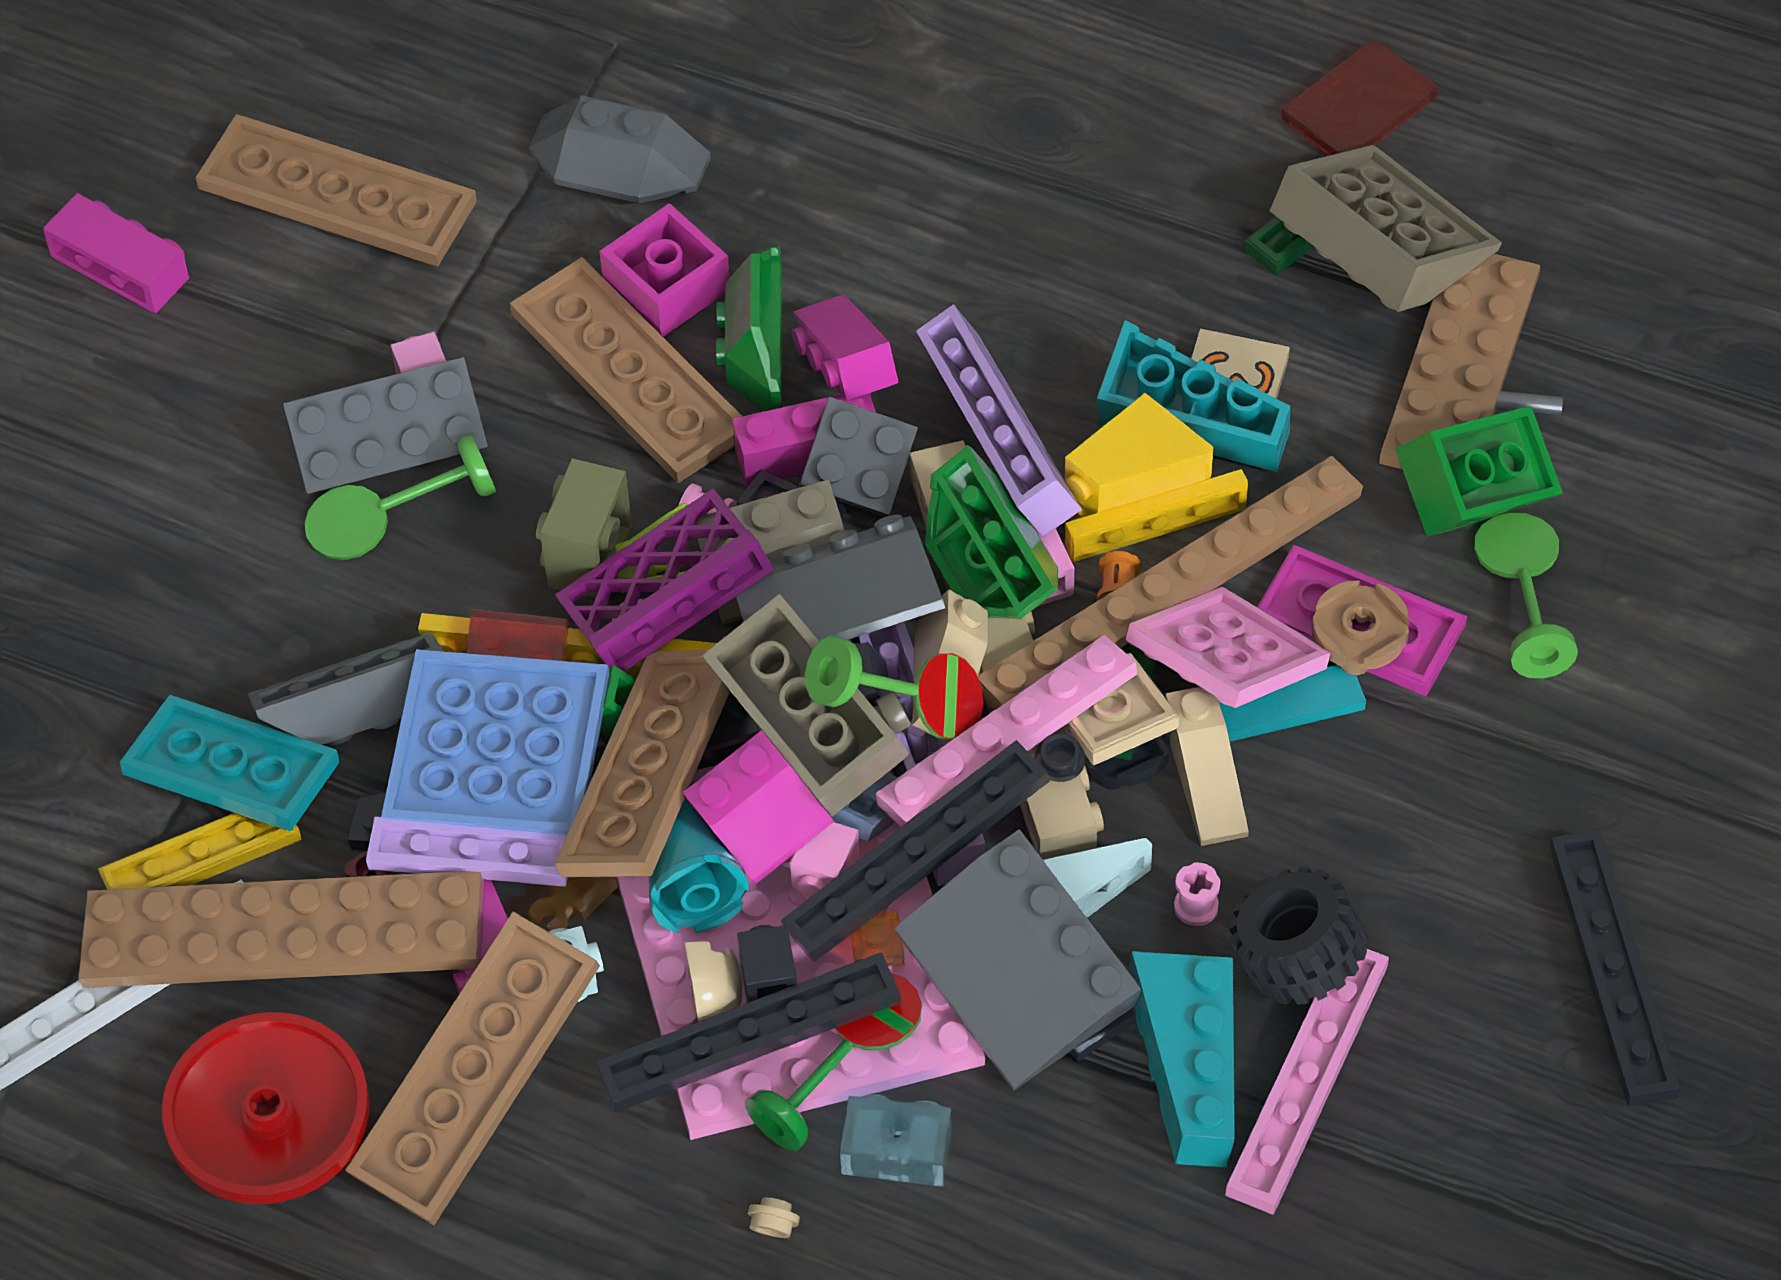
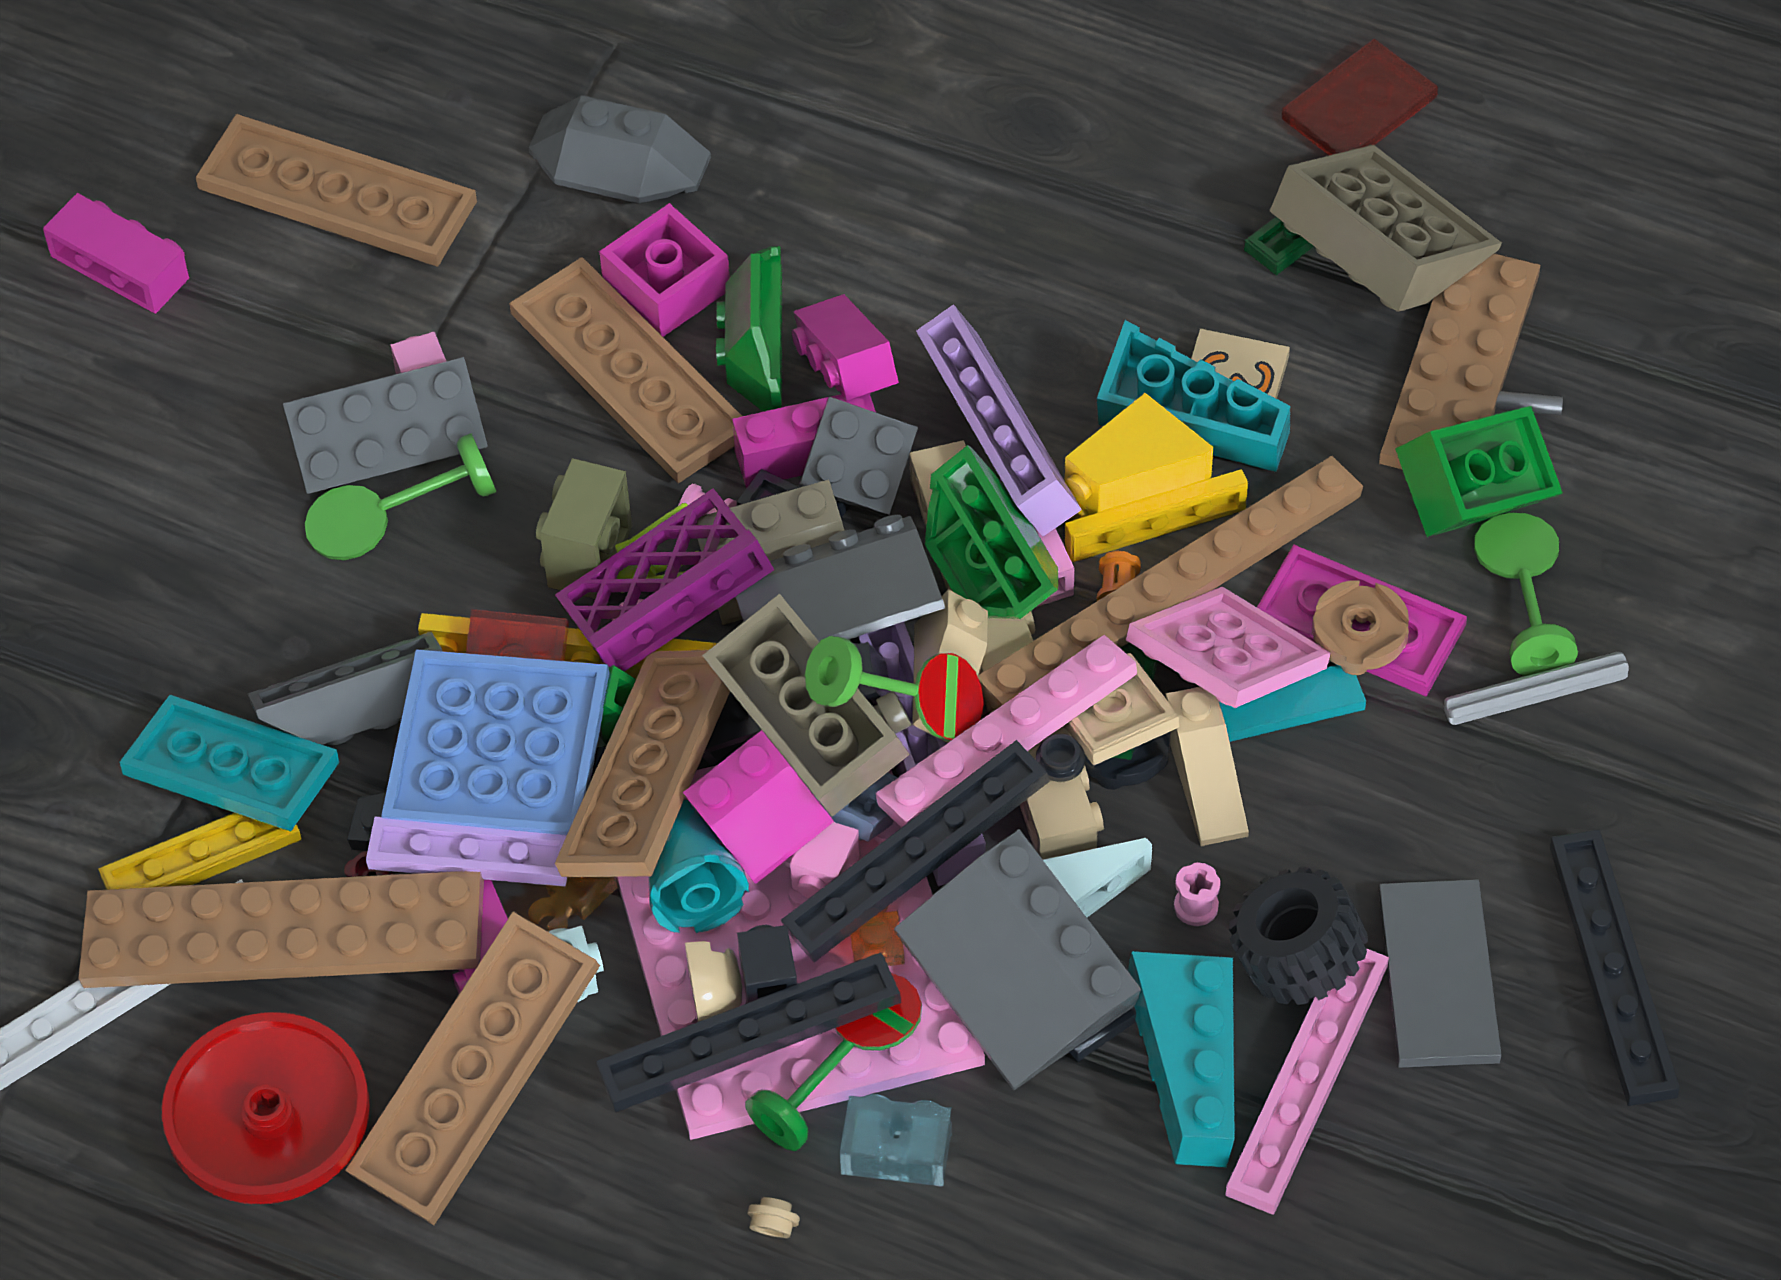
none -> dark grey tile [1378,879,1501,1068]
none -> light grey axle [1444,652,1629,725]

